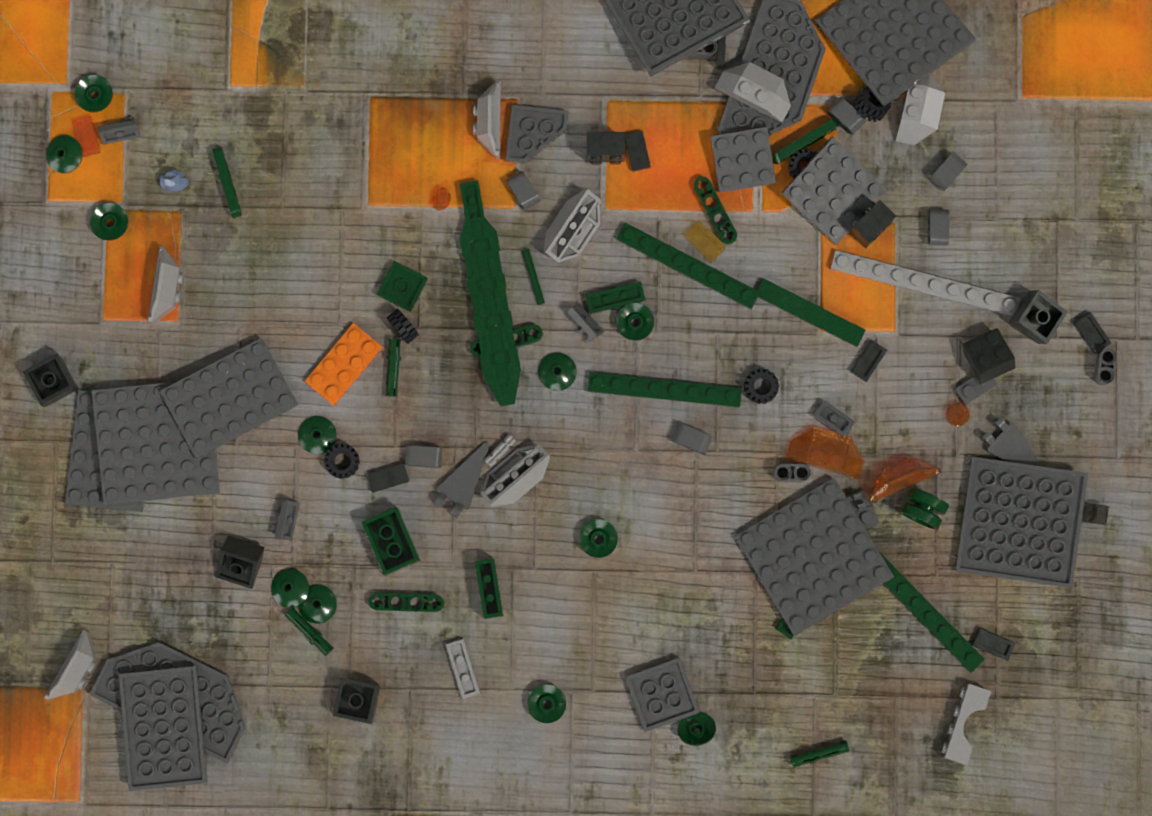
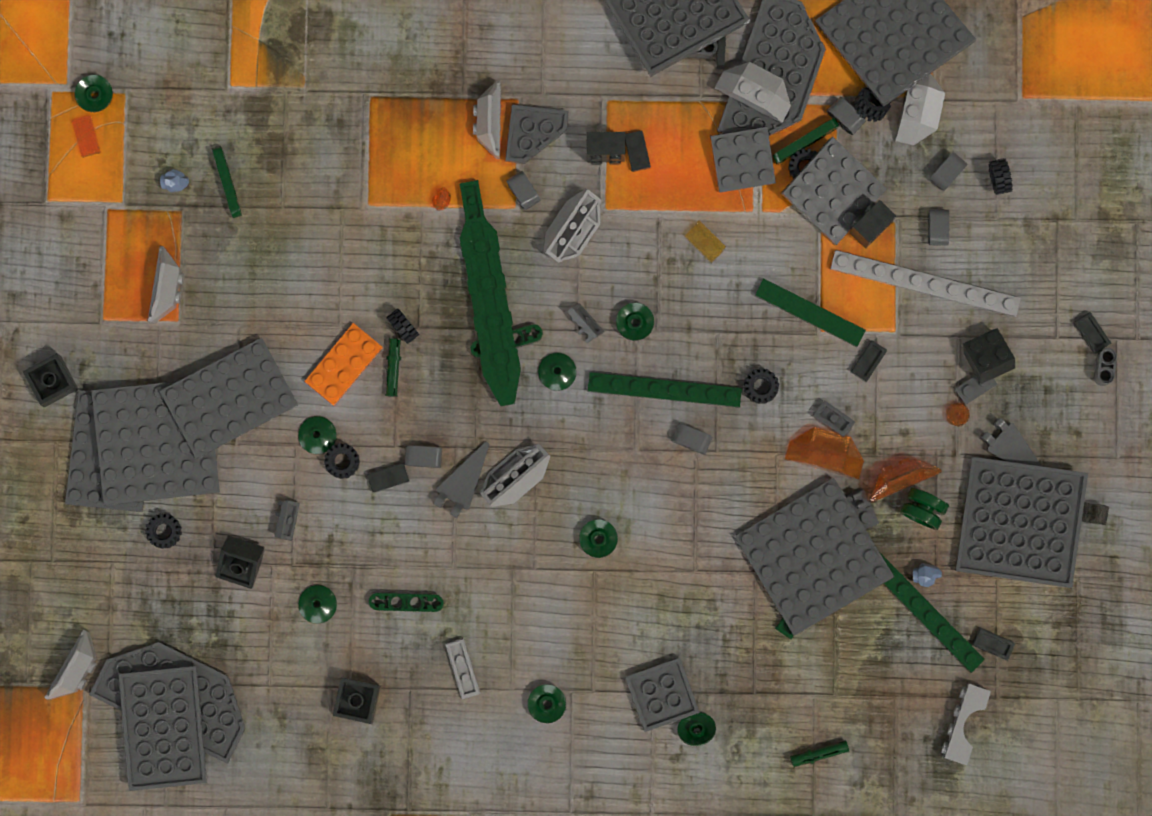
dark green dish [46,135,83,173] -> none
dark green dish [90,203,129,241] -> none
dark grey plate [98,117,140,145] -> none
dark green dish [271,569,309,608] -> none
dark green pin [285,607,334,656] -> none
dark green brick [362,507,421,576] -> none
dark green plate [377,261,428,313] -> none
dark green brick [475,558,504,619] -> none
light grey axle [484,434,516,467] -> none
dark green bar [522,249,545,305] -> none
dark green plate [585,282,646,315] -> none
dark green plate [616,222,760,310] -> none
dark green beam [694,177,737,245] -> none
dark grey beam [773,464,811,483] -> none
pearl dark grey brick [1009,290,1068,344] -> none
none -> black tyre [145,513,182,549]
none -> sand blue rock [913,563,942,587]
none -> black tyre [989,158,1013,195]

